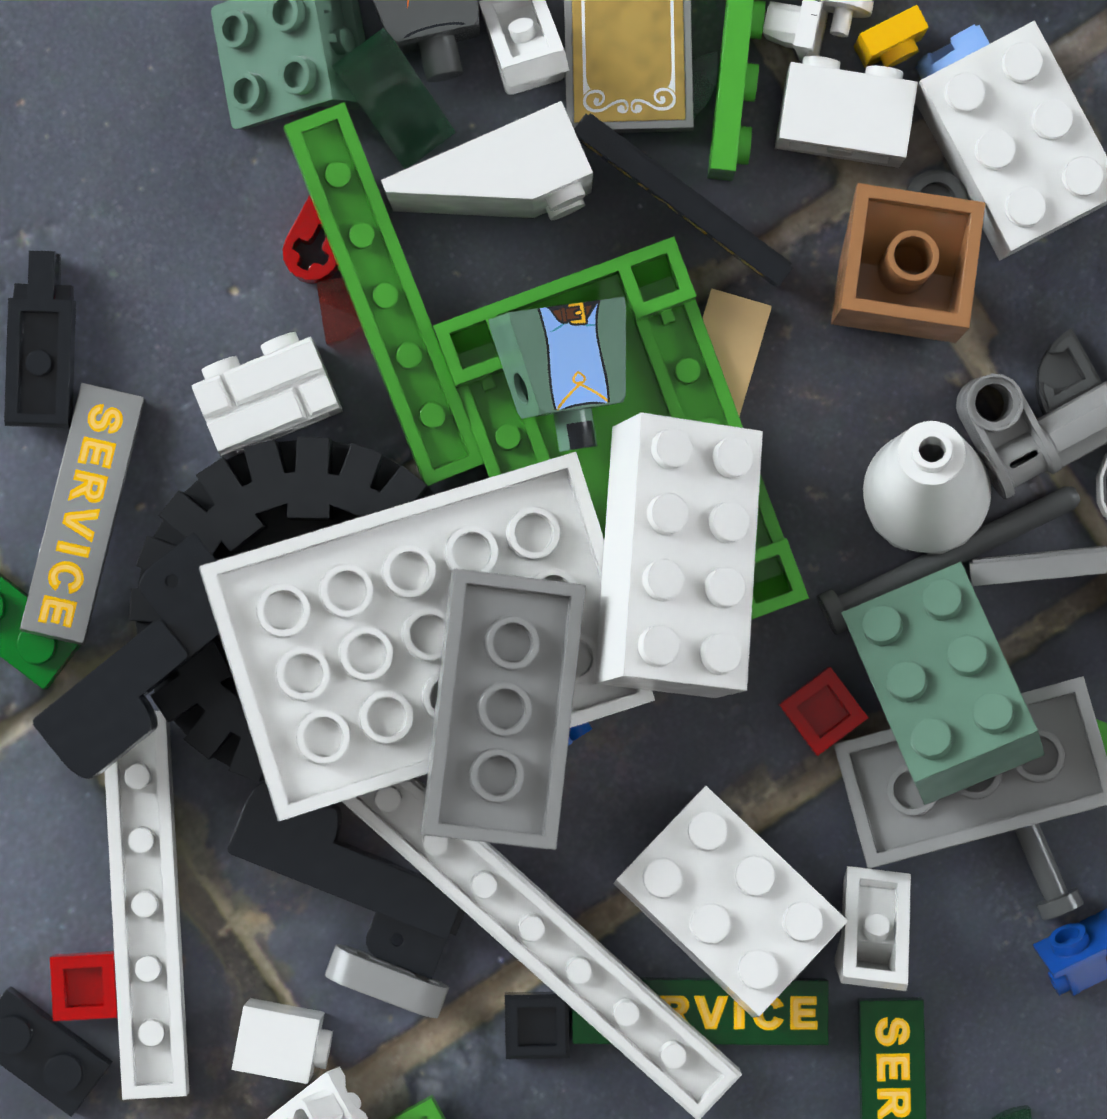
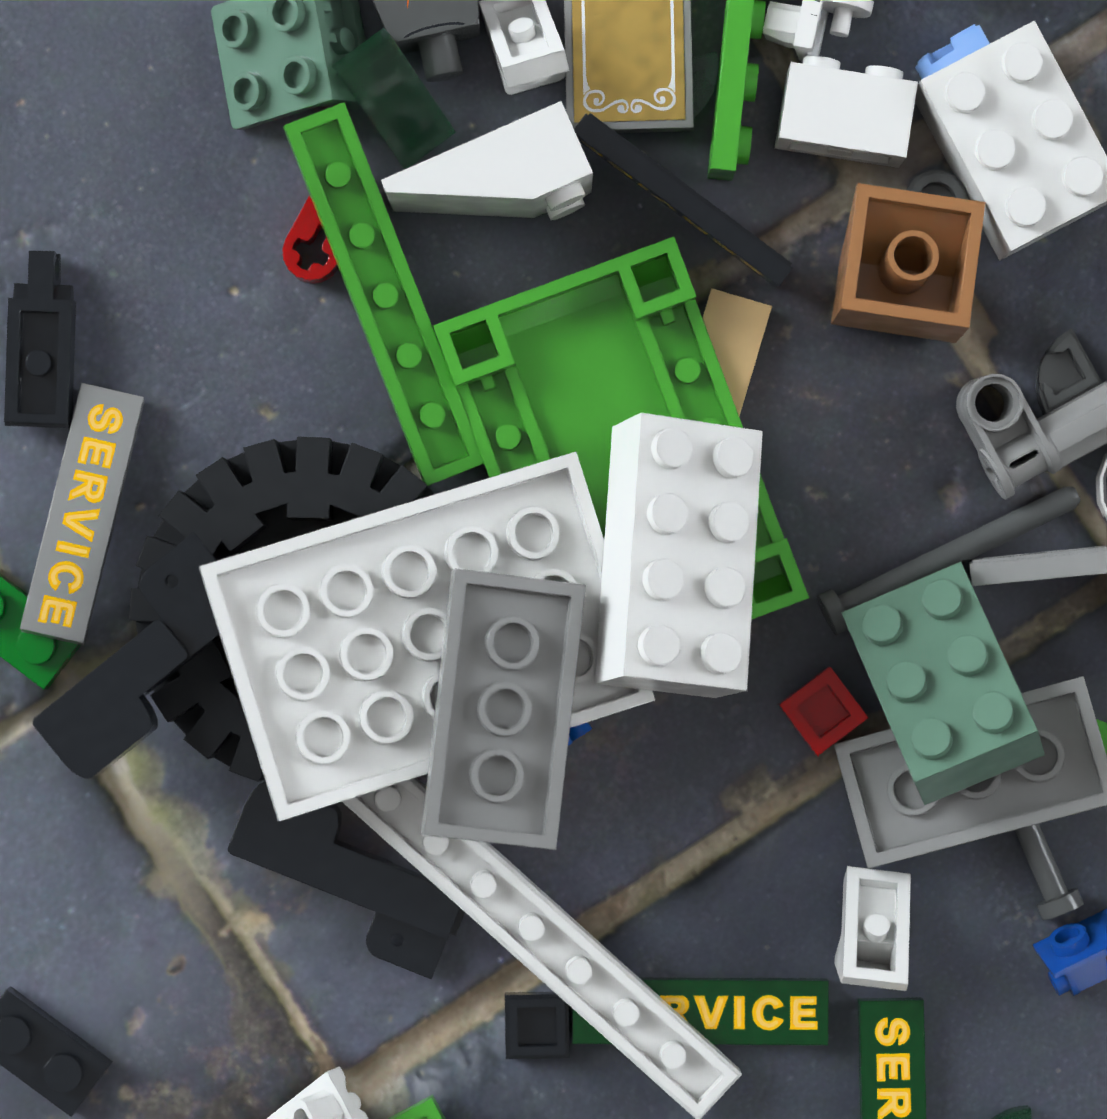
red plate [50,951,118,1022] -> none
white plate [105,711,190,1100] -> none
white brick [192,332,343,459] -> none
white brick [231,998,333,1084] -> none
clear red tile [316,277,362,346] -> none
light grey beam [324,944,449,1018] -> none
torso [488,297,626,452] -> none
white brick [613,786,848,1018] -> none
yellow plate [853,5,929,68] -> none
white cone [863,421,991,555] -> none

